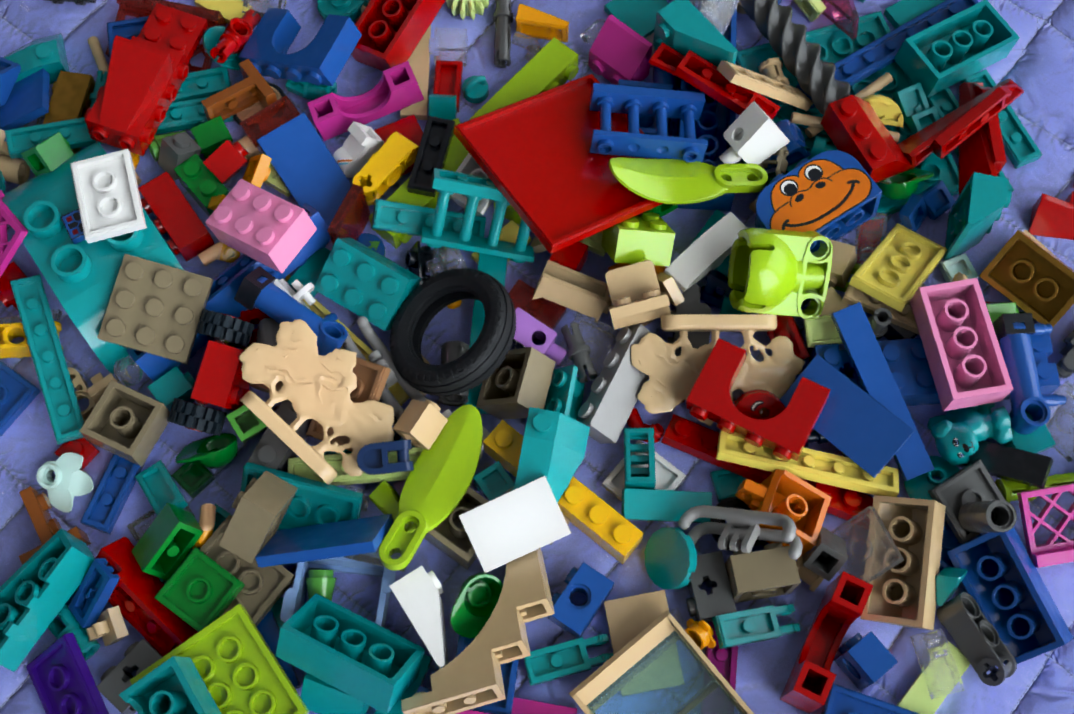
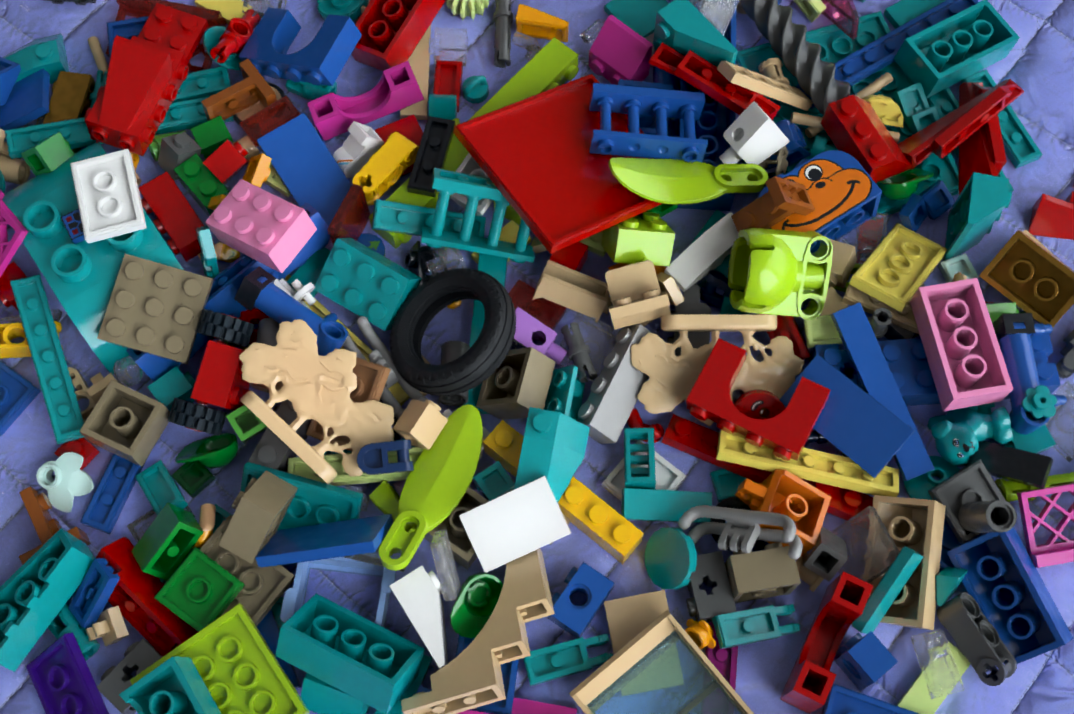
bright green cone [305,570,336,601] -> none
none -> teal tile [196,226,219,279]
none -> clear tile [430,529,461,602]
none -> dark orange bracket [731,176,815,233]
none -> teal tile [852,546,924,634]
none -> teal plant [1022,385,1057,419]

